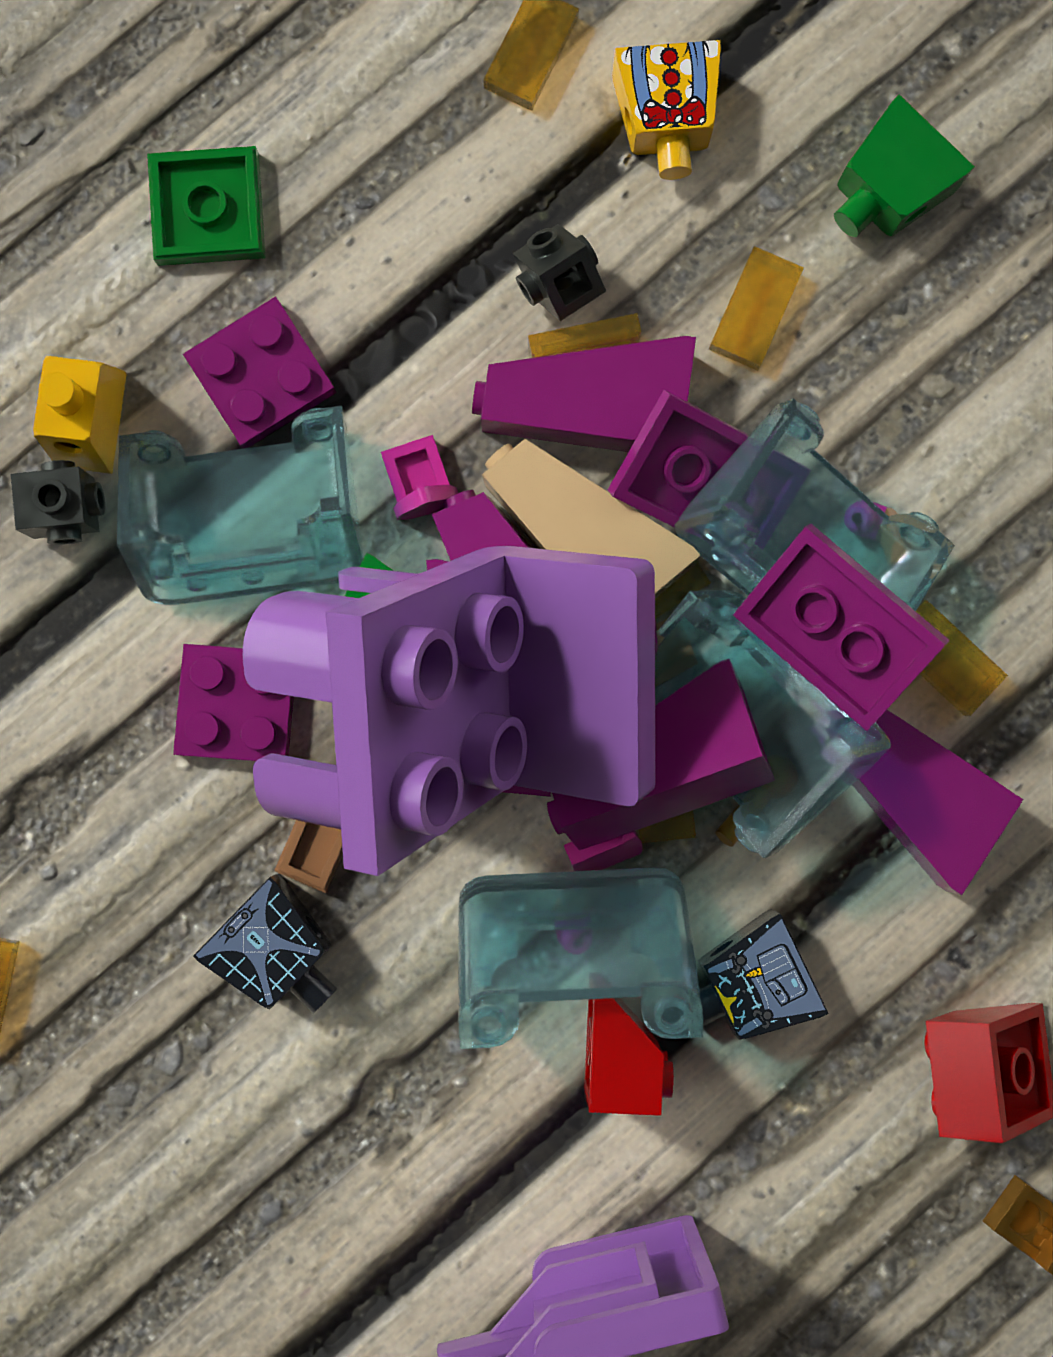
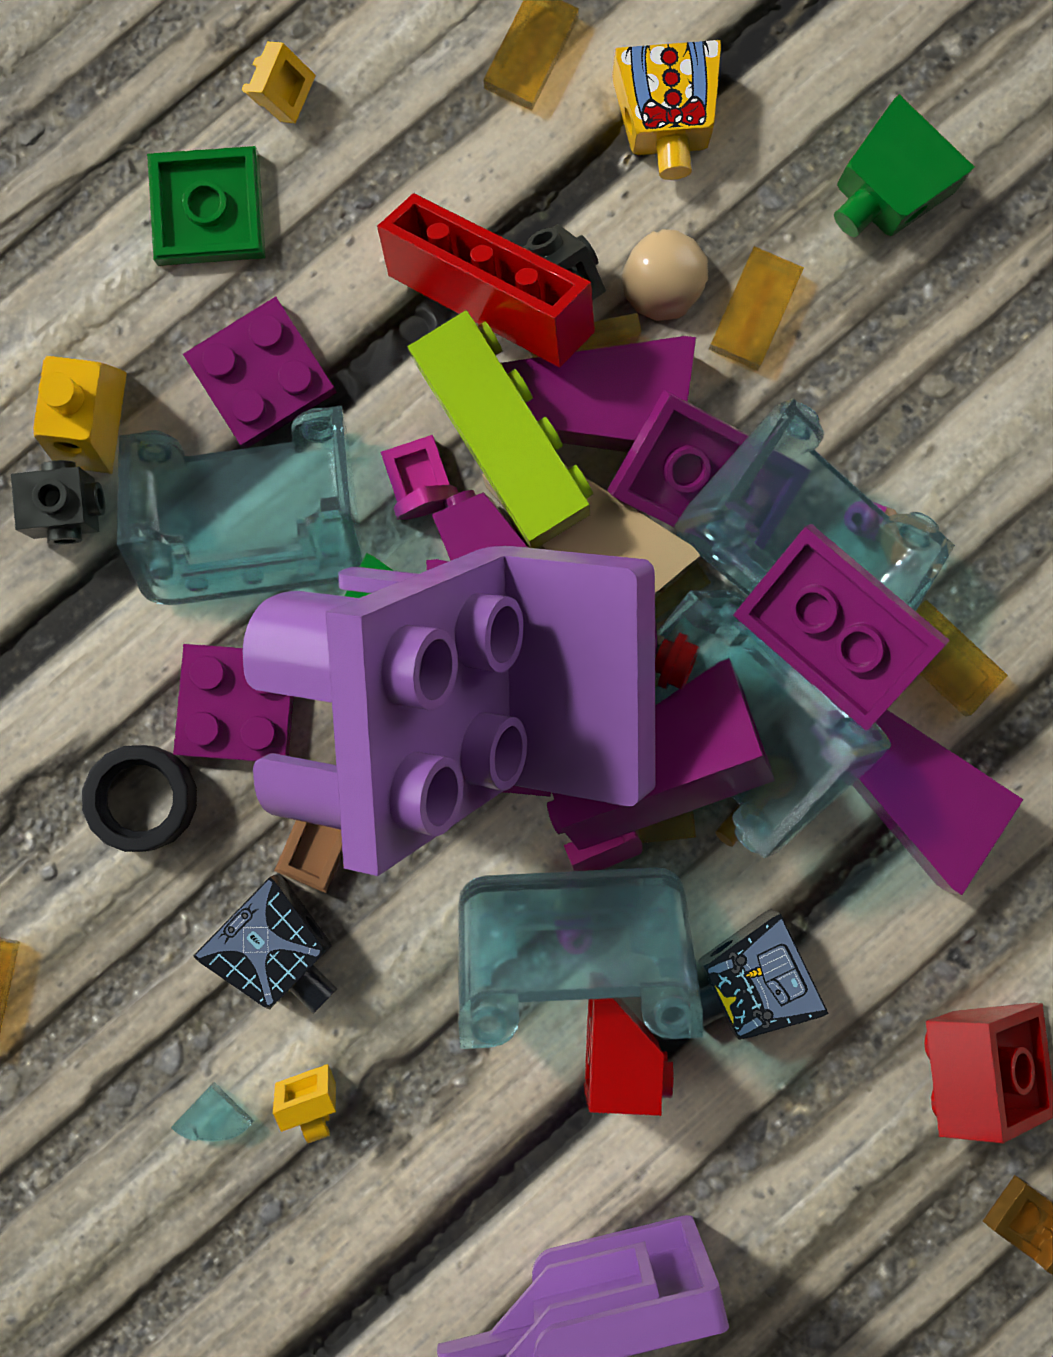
none -> black tyre [82,745,197,852]
none -> clear light blue tile [171,1082,254,1141]
none -> yellow tile [242,41,316,124]
none -> yellow tile [273,1064,336,1144]
none -> red brick [377,193,595,368]
none -> lime brick [407,310,593,548]
none -> tan hair [622,229,708,321]
none -> red plate [655,632,700,690]

